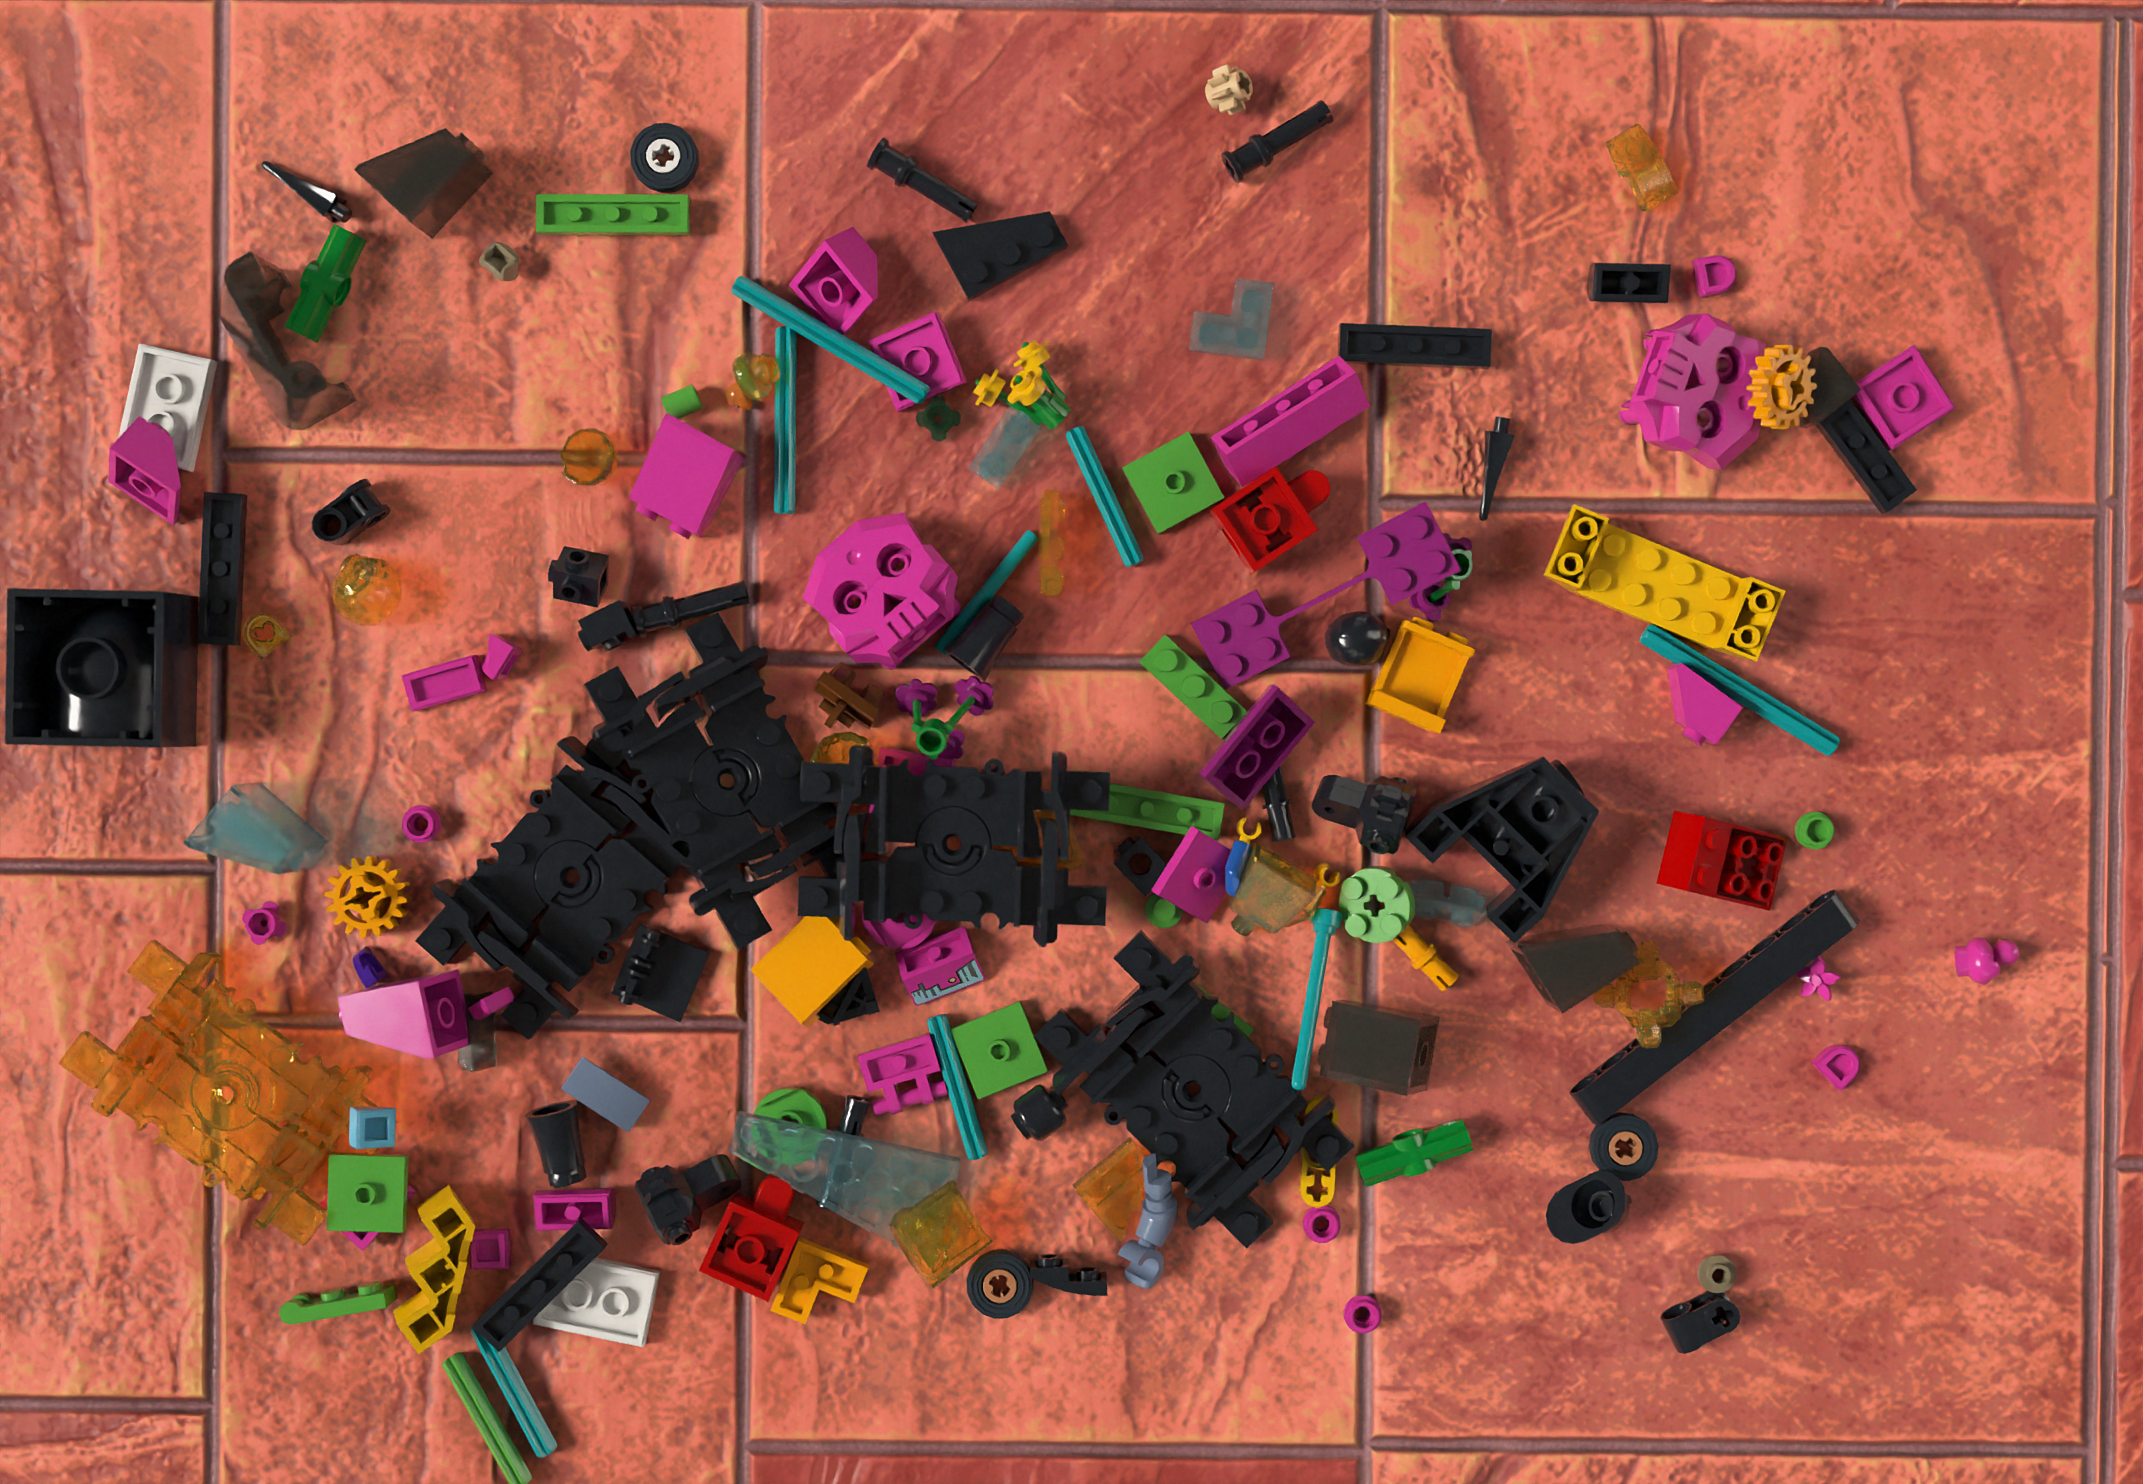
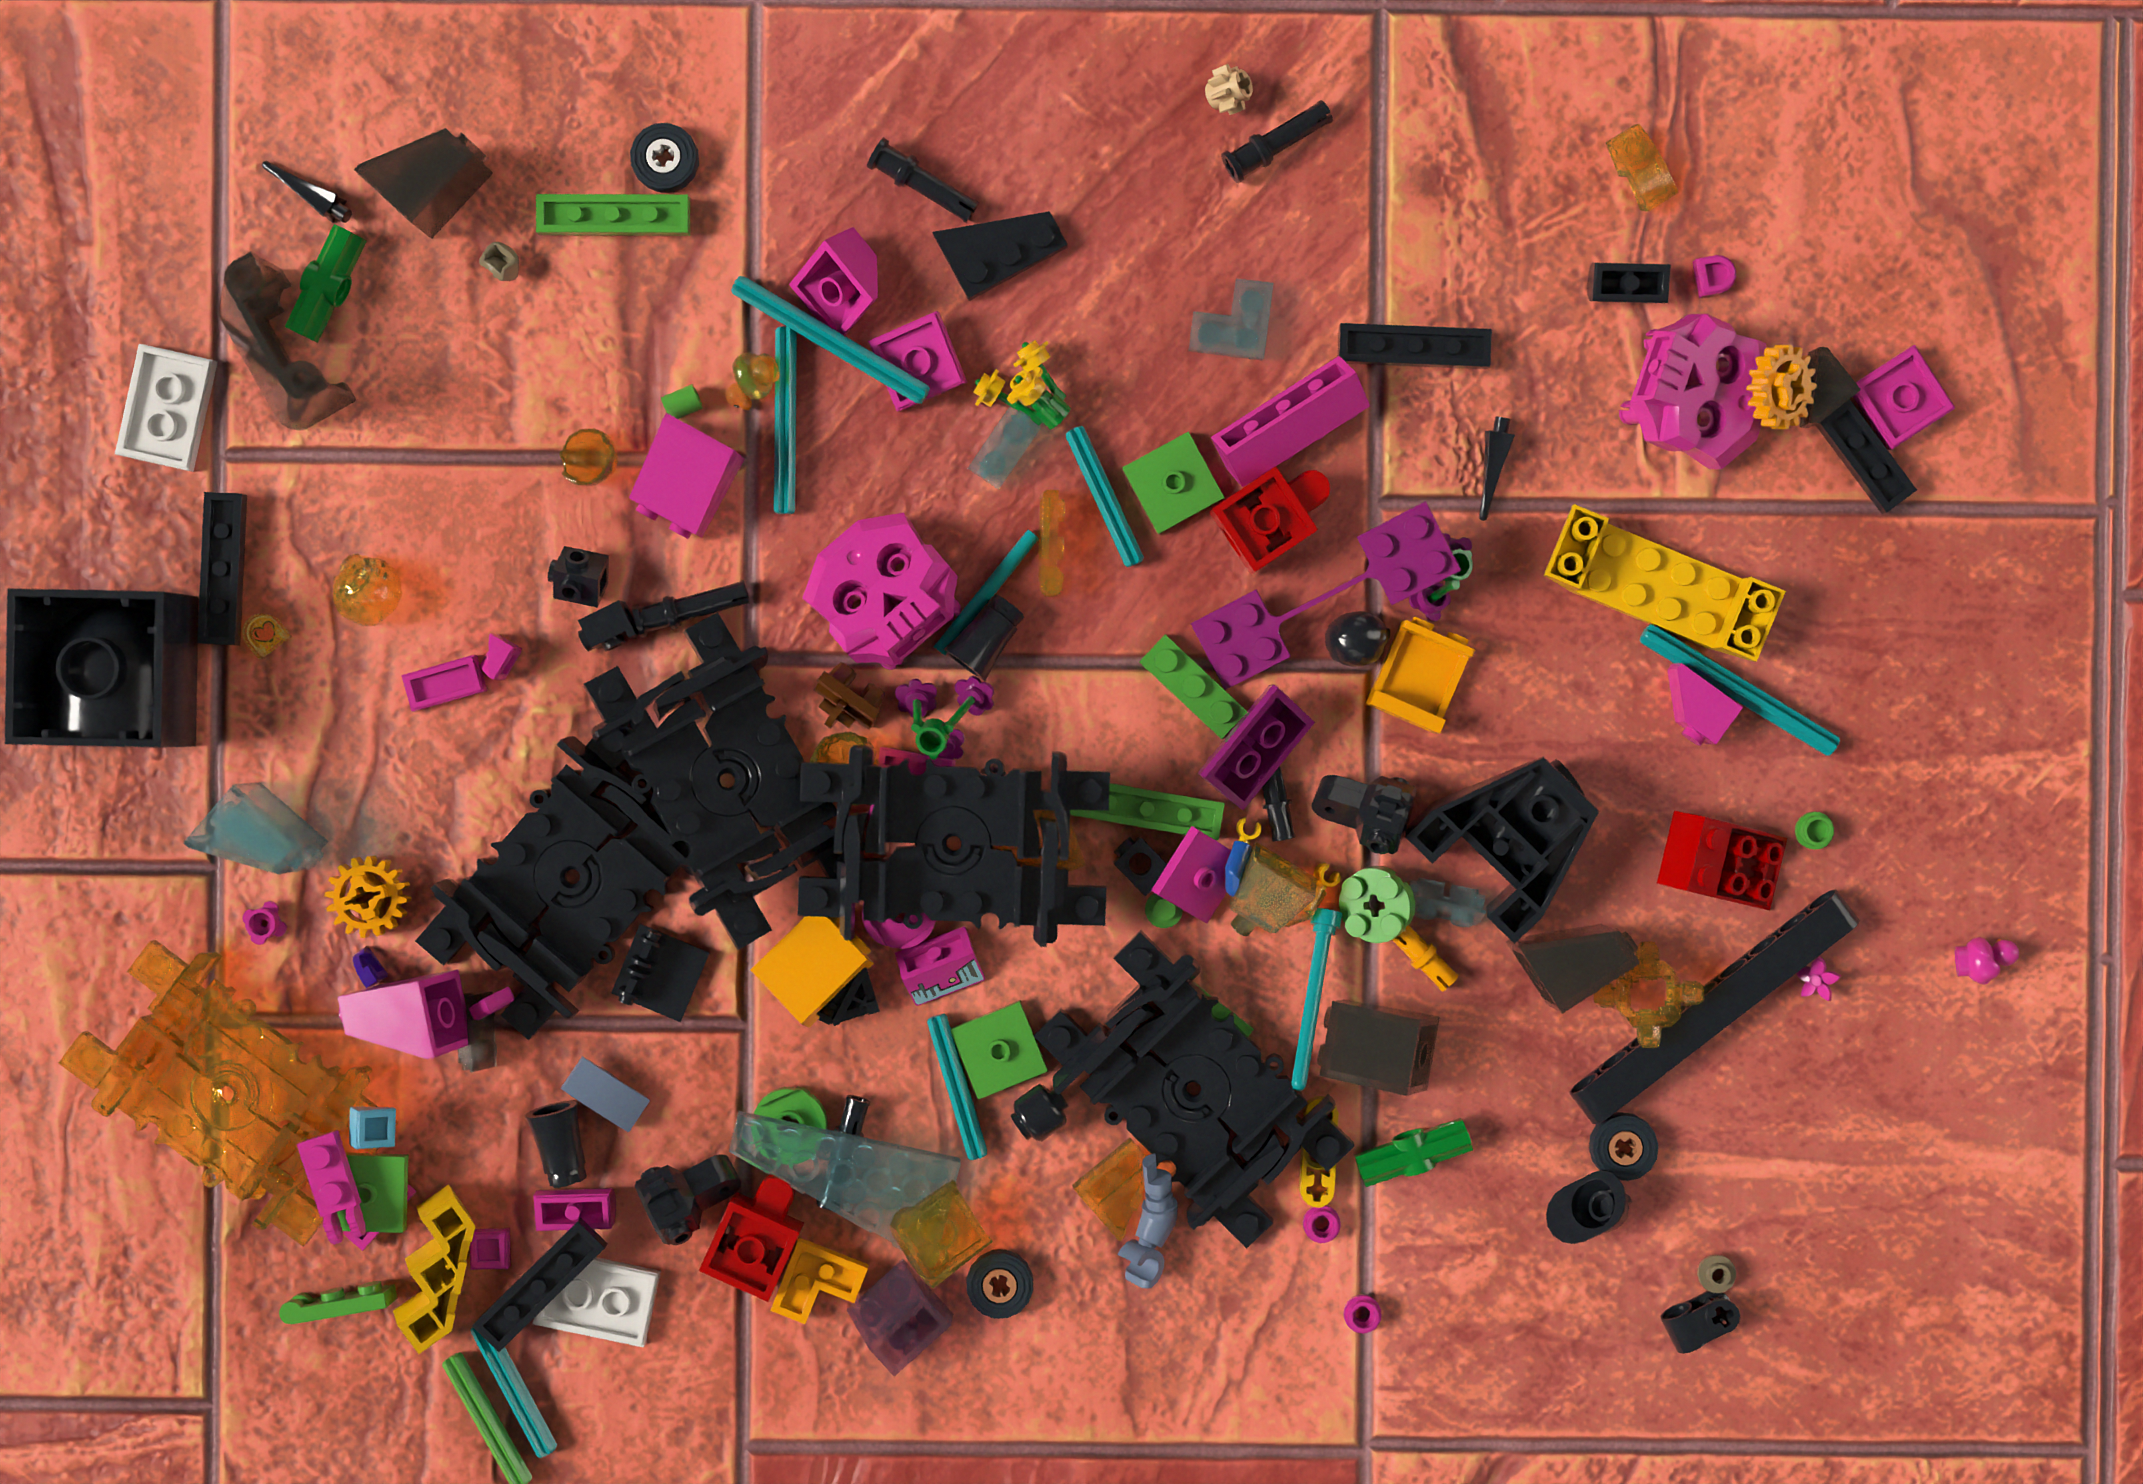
dark pink slope [109,416,181,526] -> none
black piece [312,479,391,545] -> none
dark pink plate [402,805,441,843] -> none
dark pink plate [857,1033,948,1116] -> none
clear green plate [916,396,961,442] -> none
black slope [1030,1254,1108,1296] -> none
dark pink tile [1811,1044,1860,1091] -> none
none -> dark pink hinge [297,1130,366,1245]
none -> clear purple slope [847,1259,953,1376]

